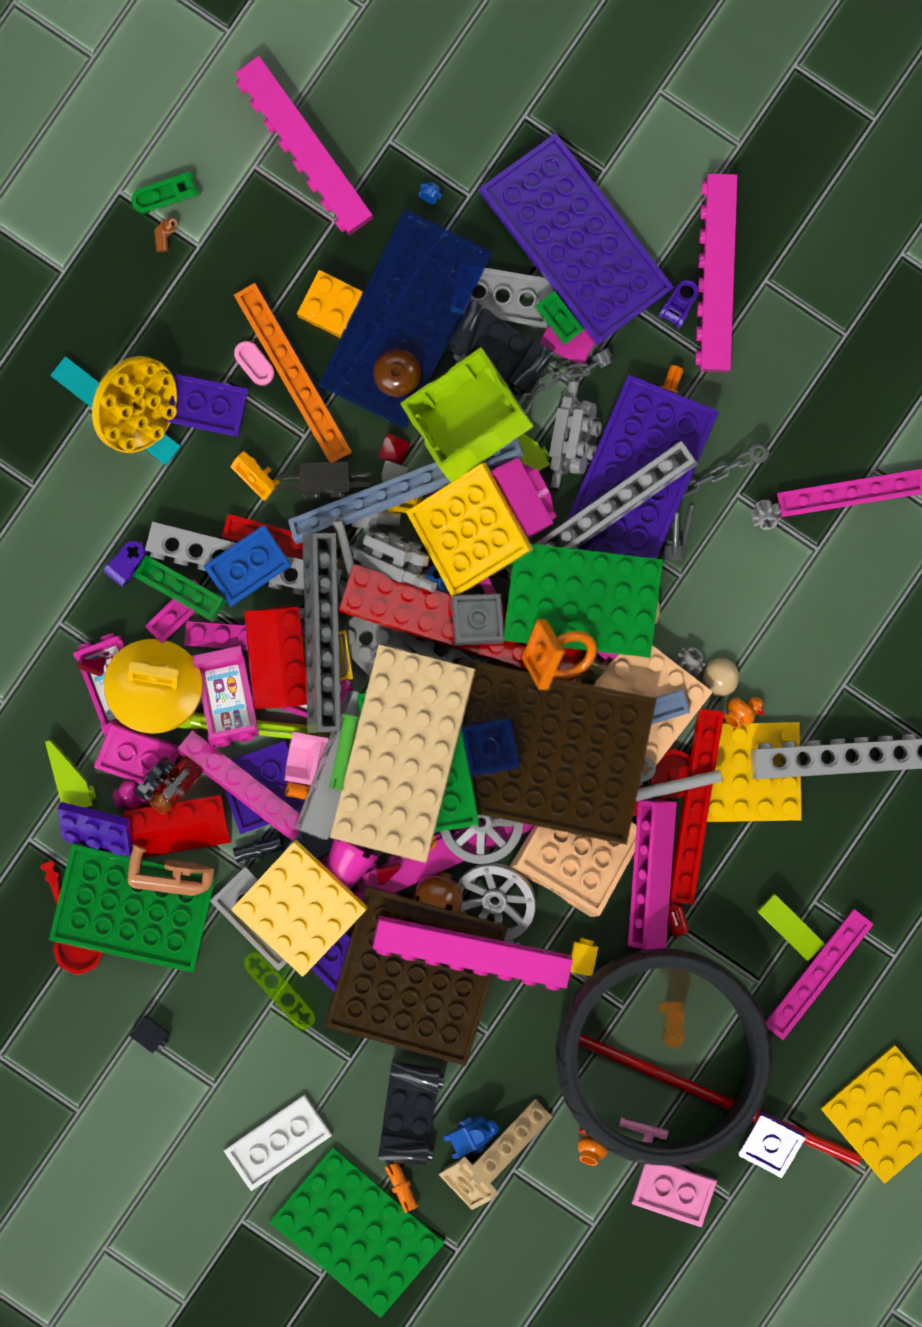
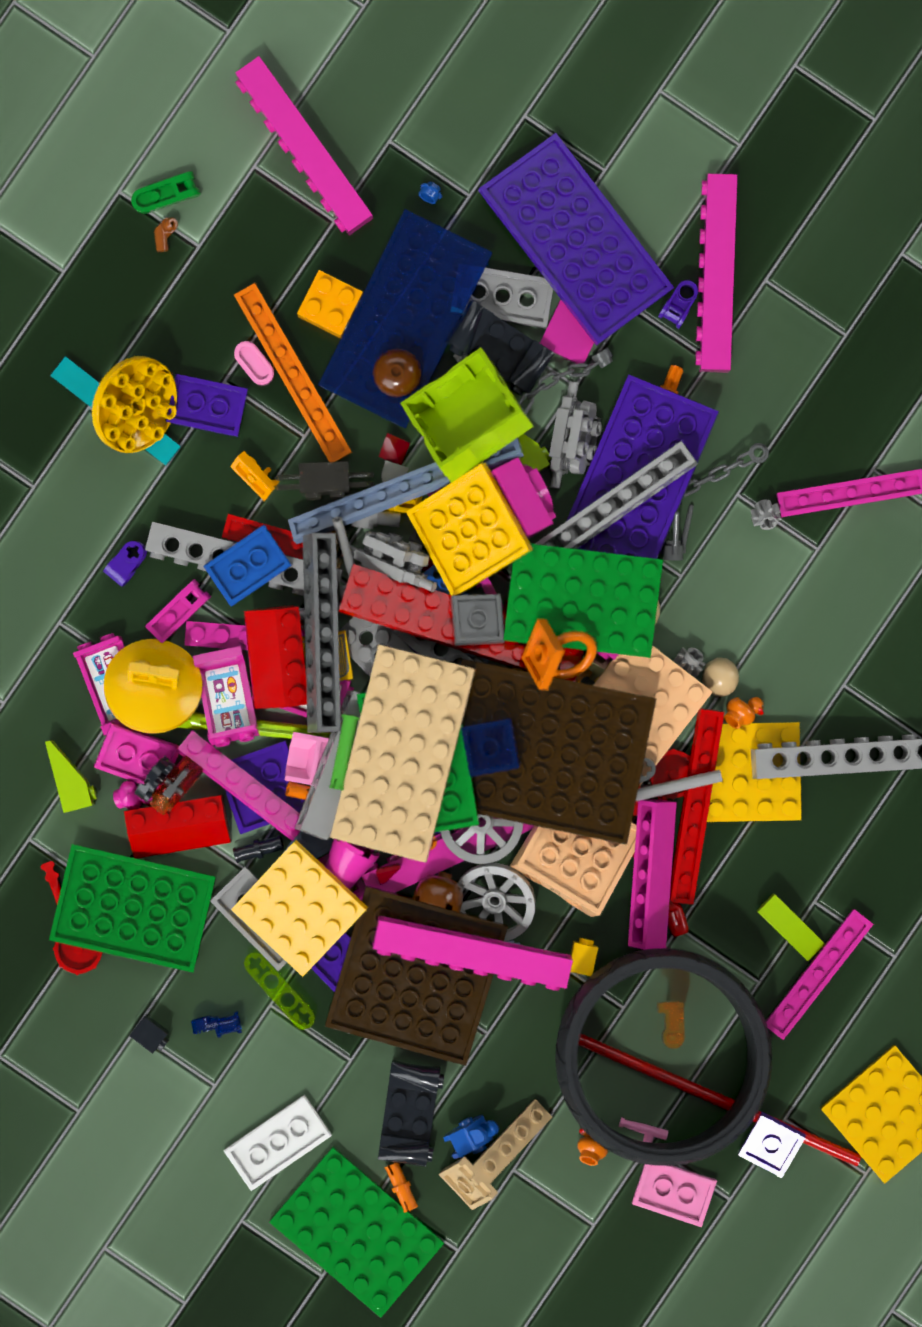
dark purple plate [57,802,133,857] -> none
dark red slope [77,657,106,677] -> none
nougat piece [127,844,214,896] -> none
green plate [133,555,226,622] -> none
green plate [534,291,584,345] -> none
sand blue tile [652,689,690,724] -> none
none -> clear blue connector [190,1012,242,1038]

